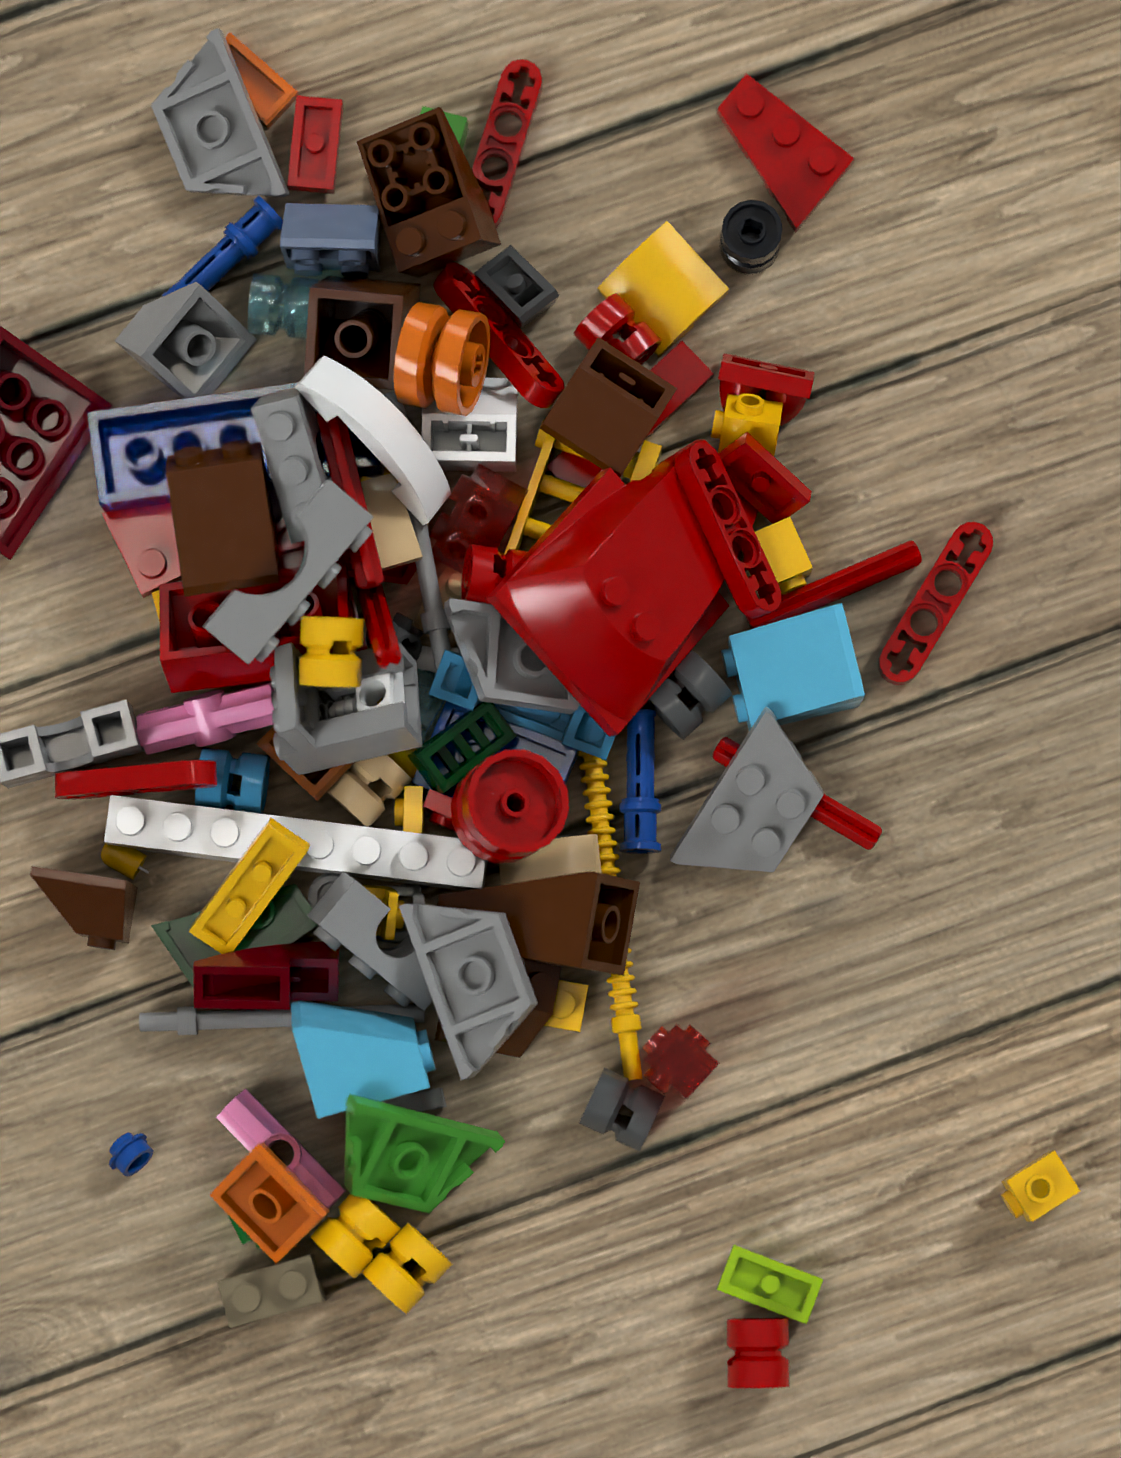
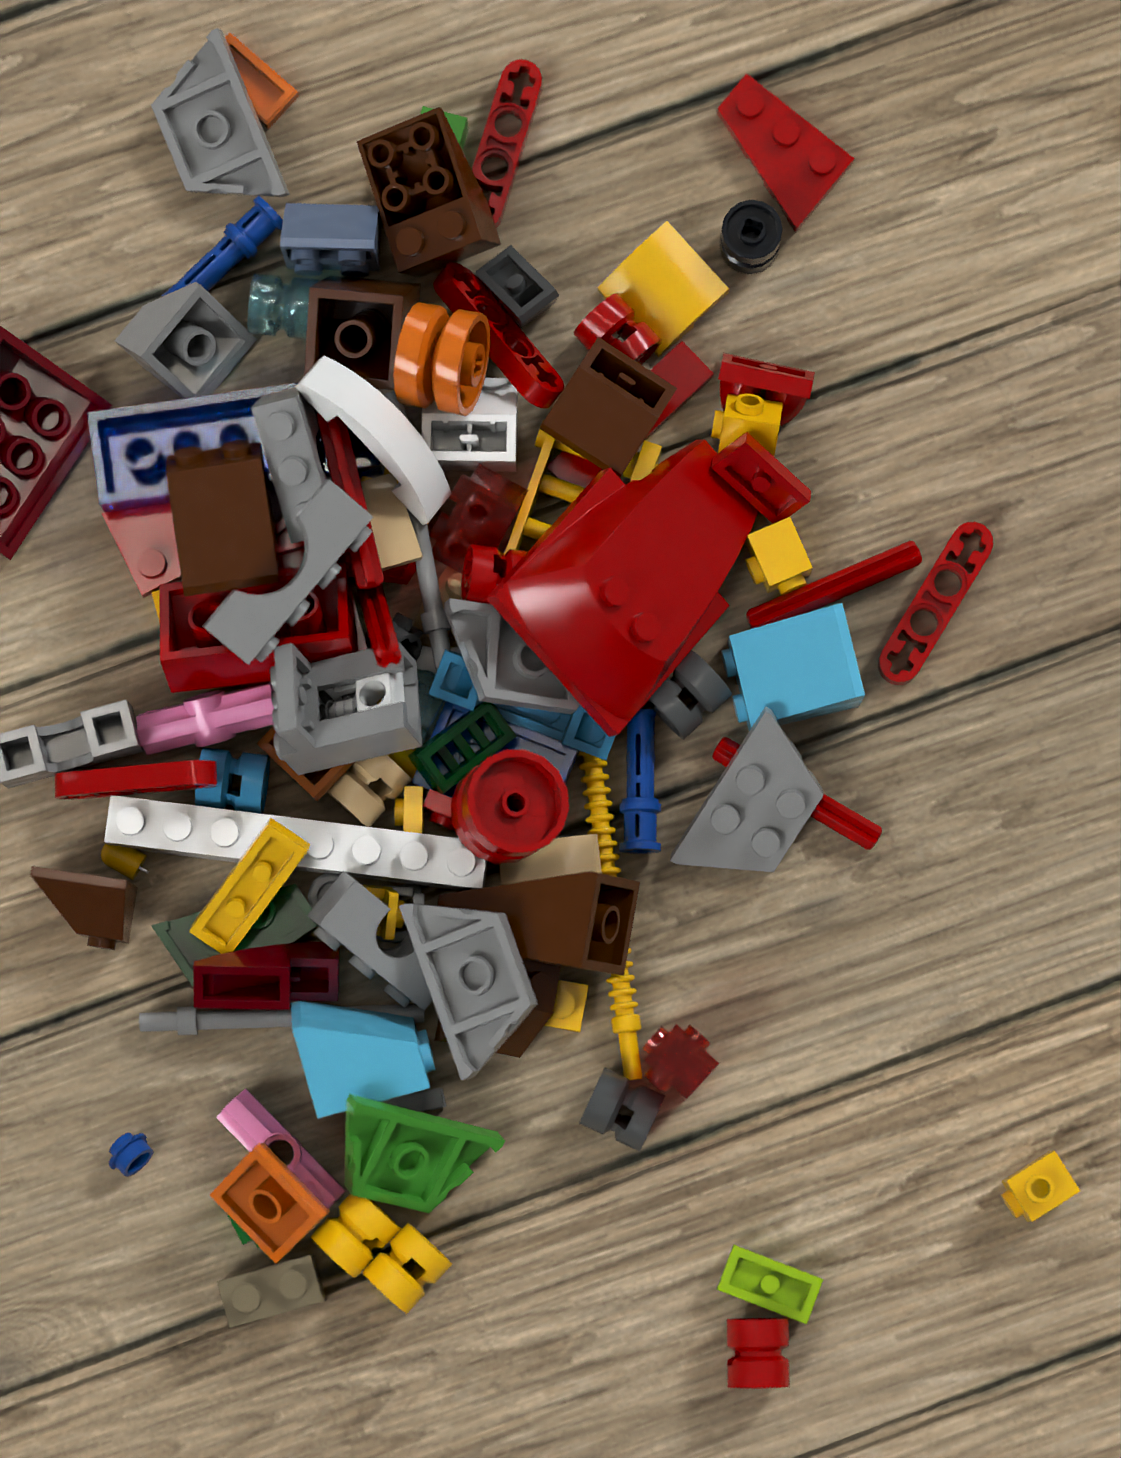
red plate [287,95,344,194] -> none
yellow wheel [298,616,364,687] -> none
red beam [675,441,781,619] -> none

